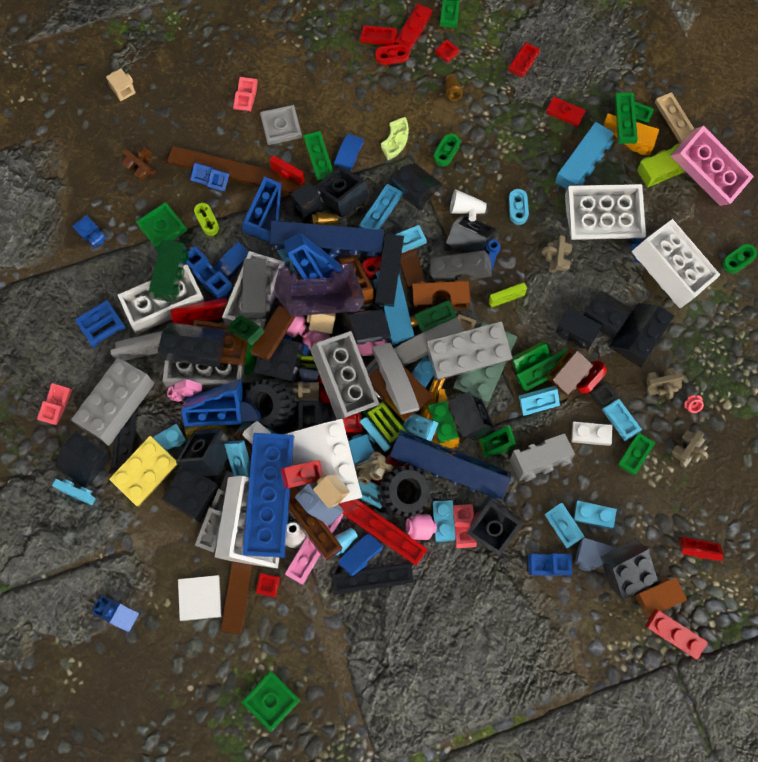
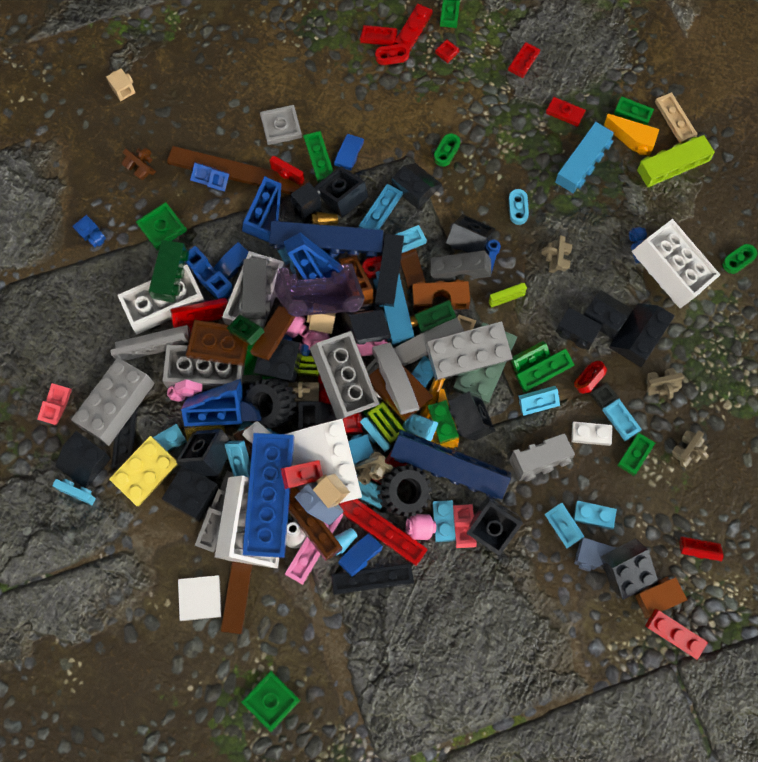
blue plate [75,300,126,348] -> none
slope [92,595,139,632] -> none
black slope [158,323,227,367] -> none
lime beam [194,203,219,236] -> none
coral slope [233,77,258,112] -> none
red tile [255,573,280,598] -> none
dark blue tile [299,367,318,383] -> none
yellowish green tile [381,117,409,161] -> none
pearl gold cone [446,74,463,101] -> none
white piece [450,189,487,221] -> none
green slope [479,426,516,458] -> none
blue slope [528,554,573,576] -> none
brick [545,349,593,395] -> none
white slope [565,184,646,240] -> none
green plate [614,93,638,144] -> none
bright pink brick [671,126,754,206] -> none
coral plate [684,395,704,413] -> none

